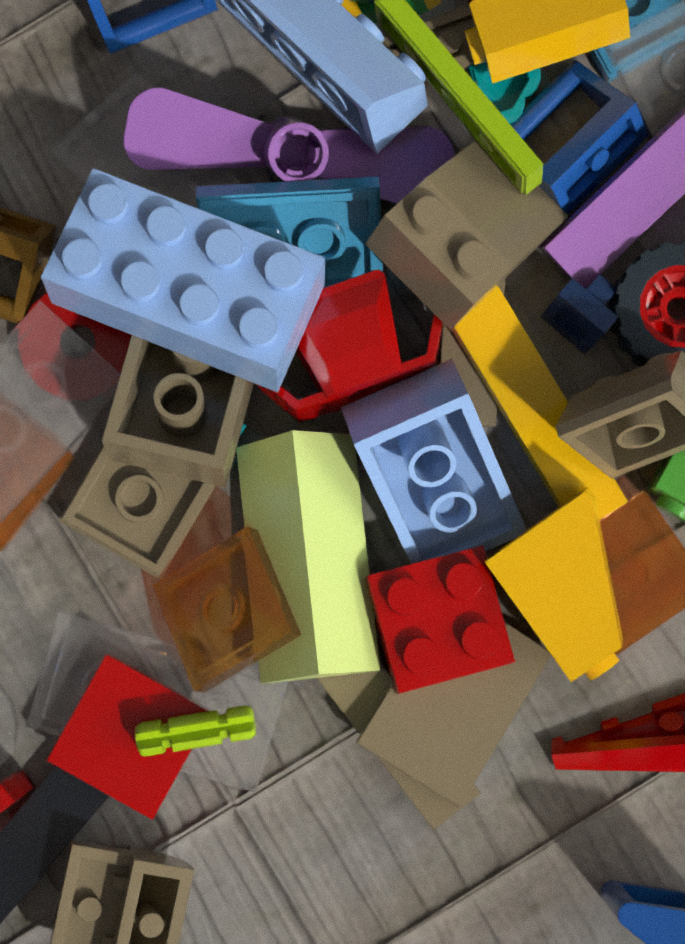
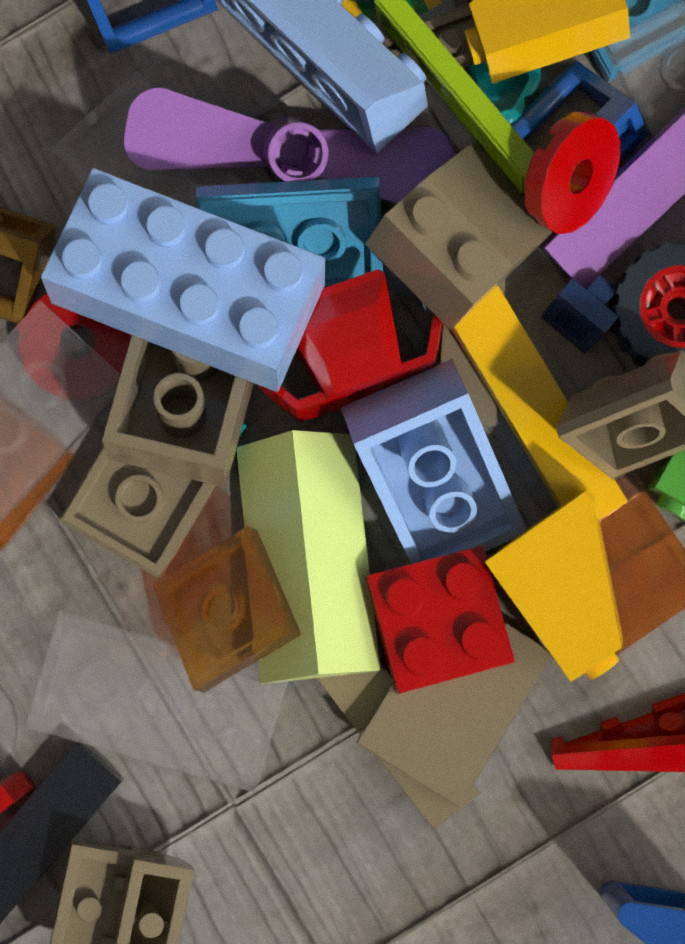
red tile [47,653,212,820] -> none
lime axle [135,705,256,757] -> none
none -> red tile [525,111,620,234]

